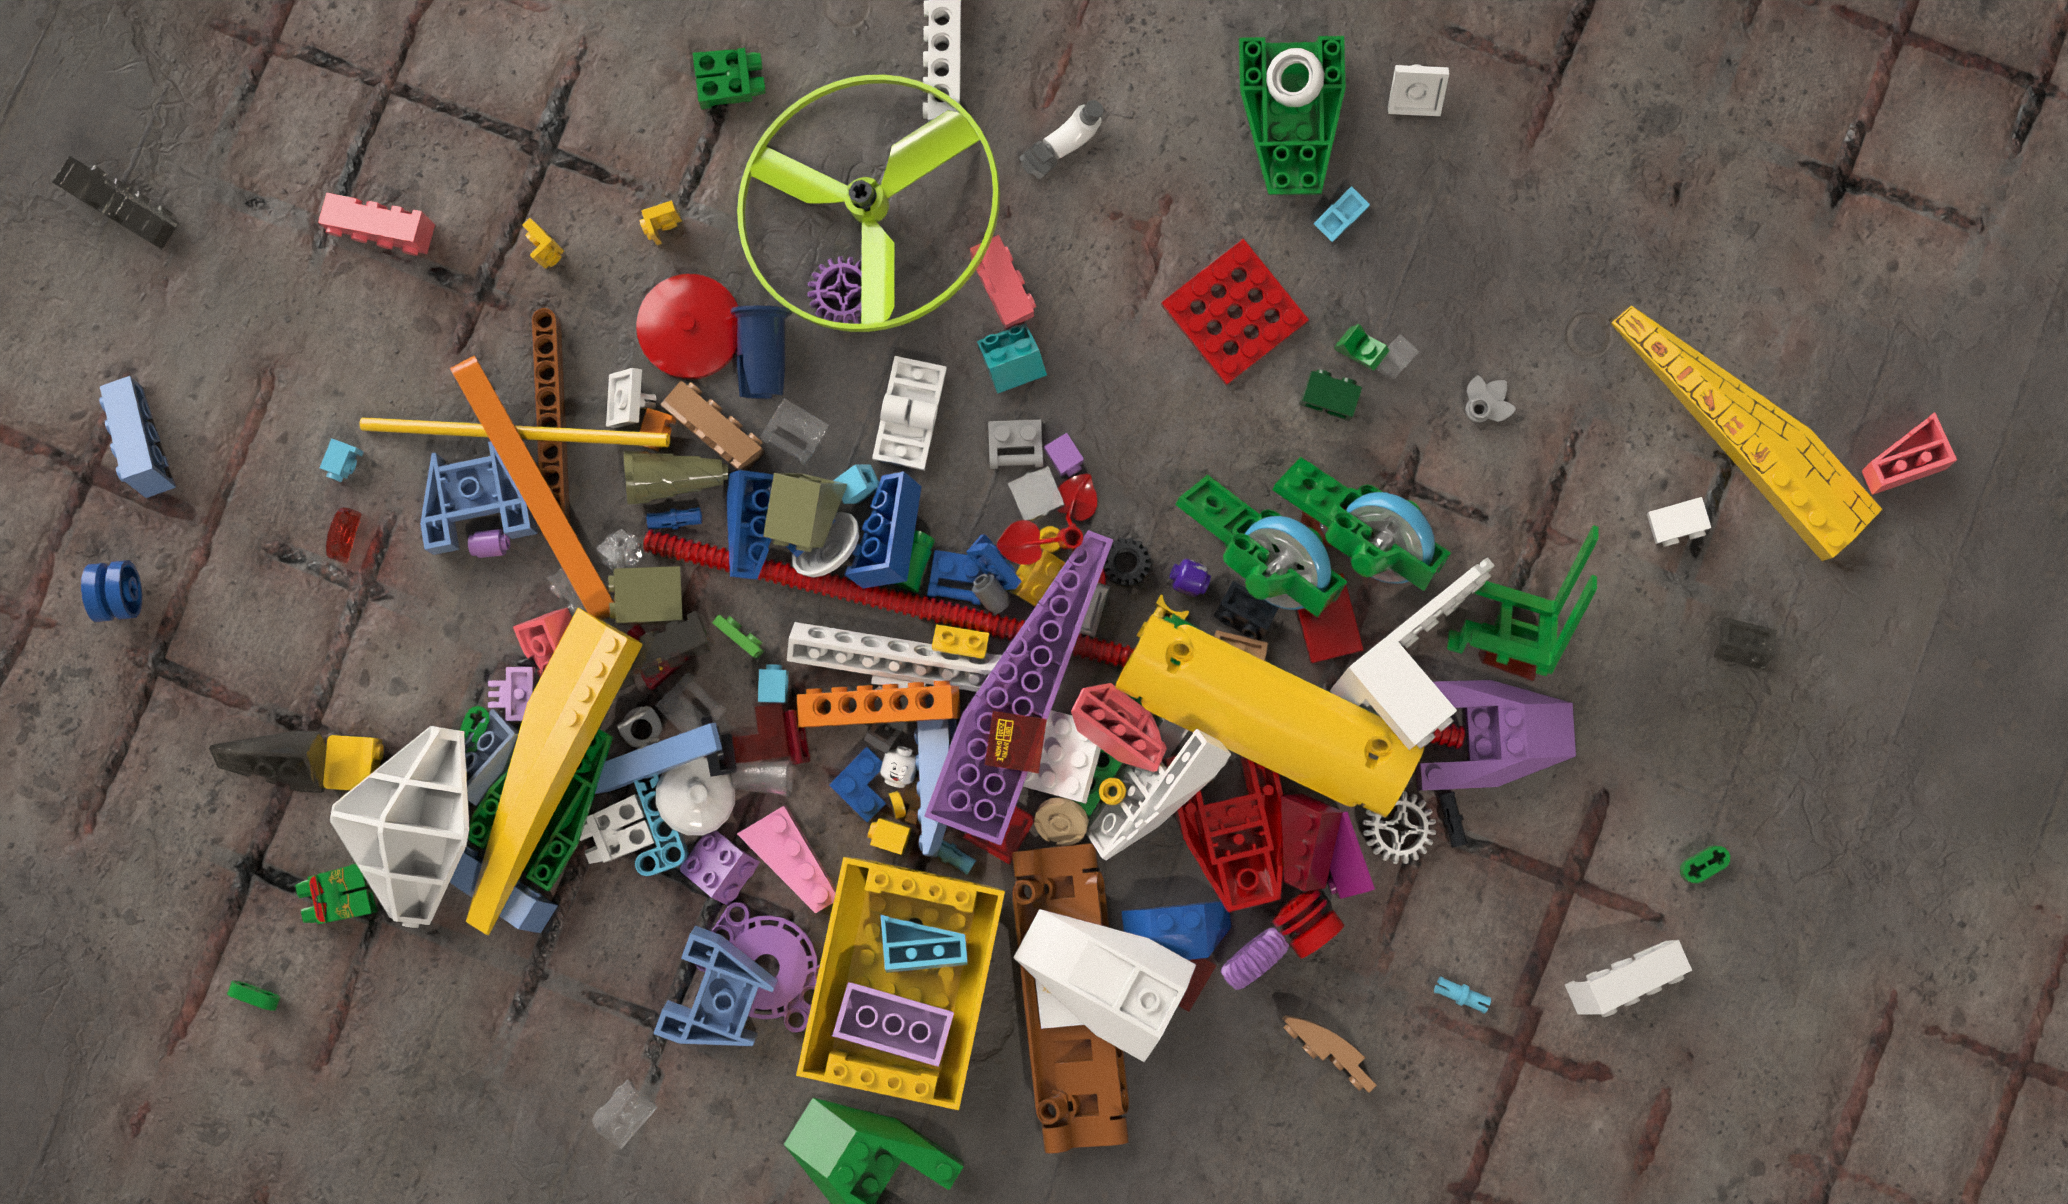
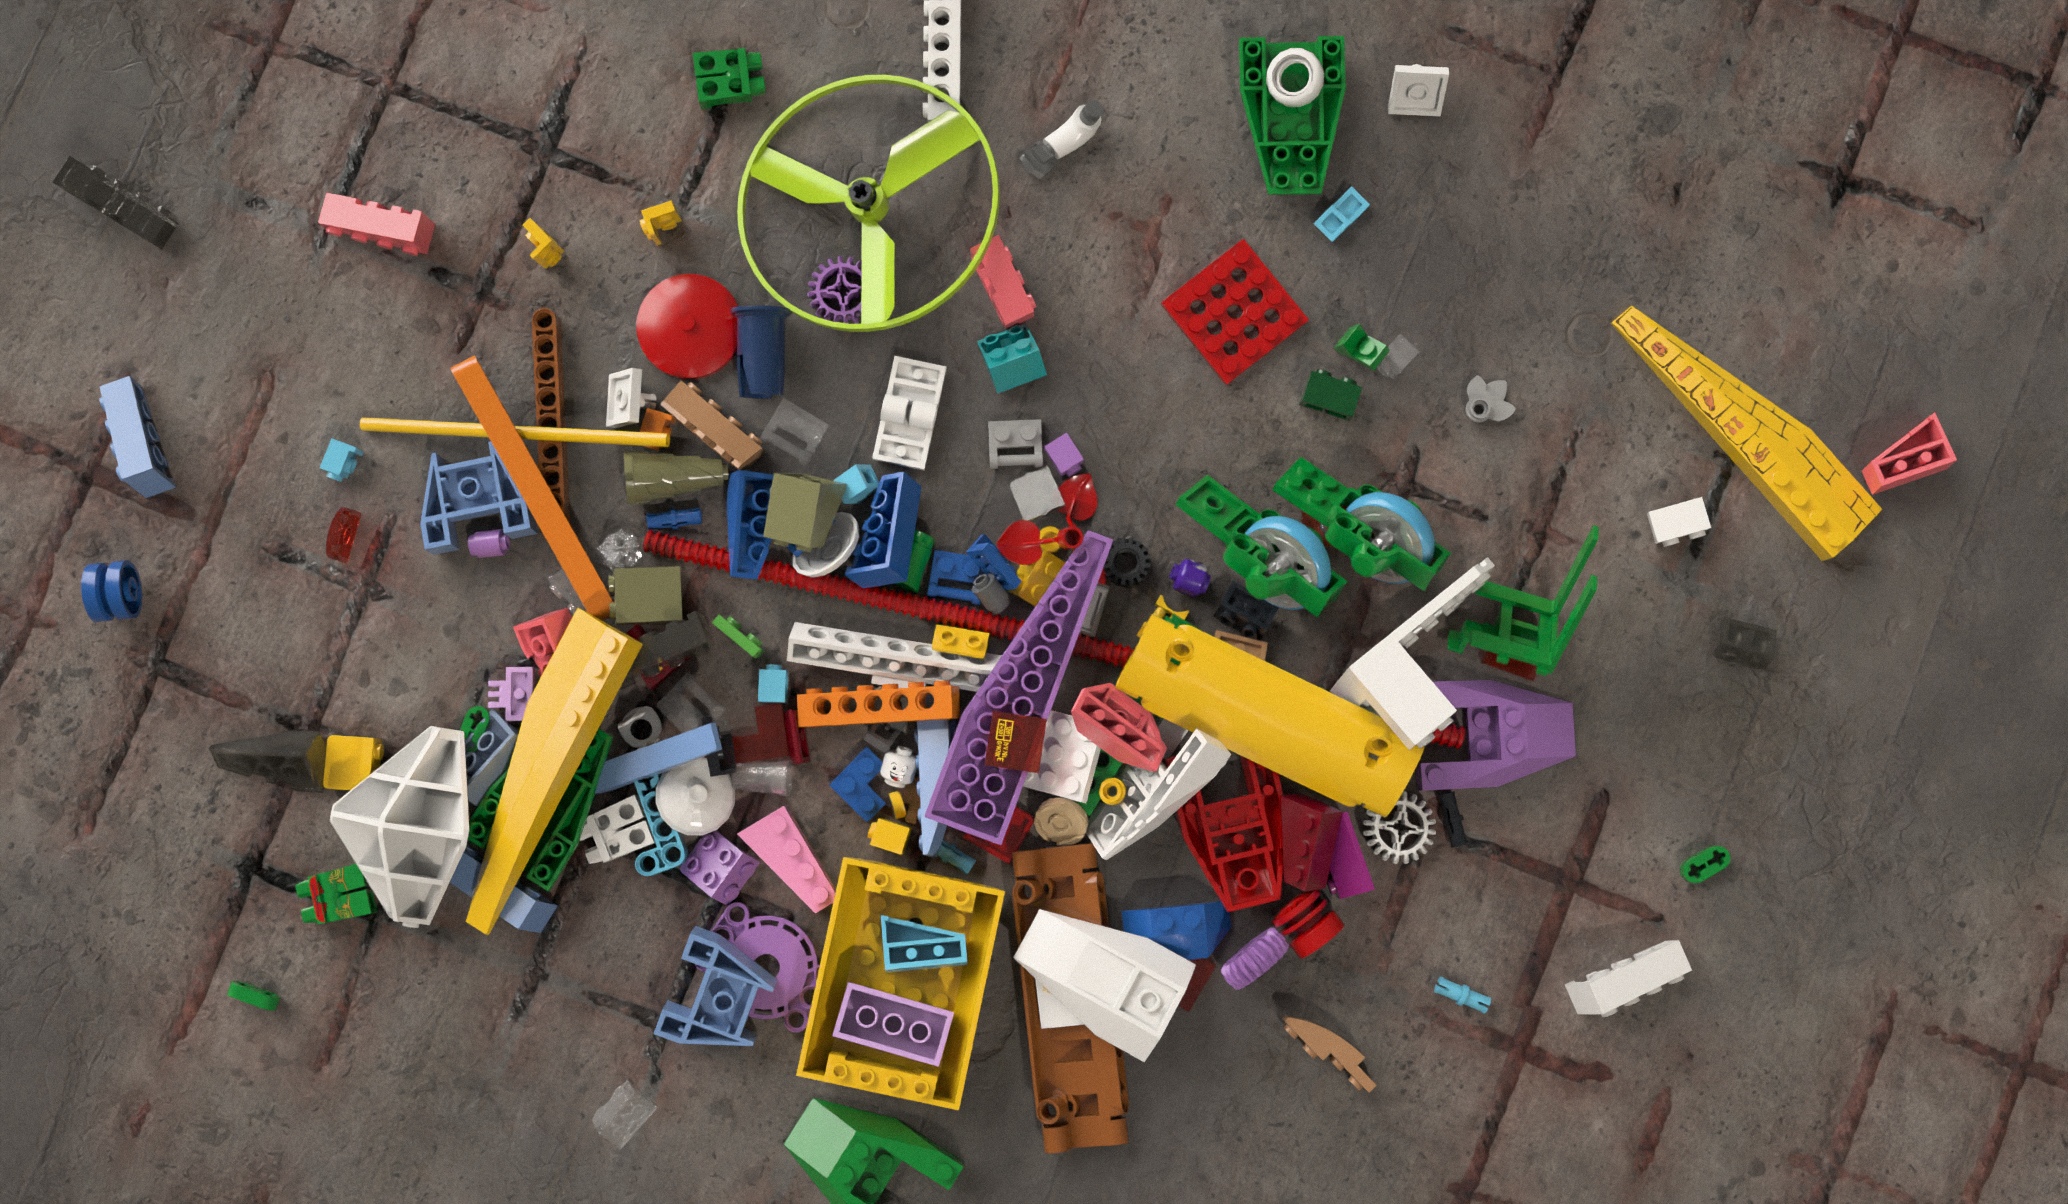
red tile [1297,573,1363,664] -> none

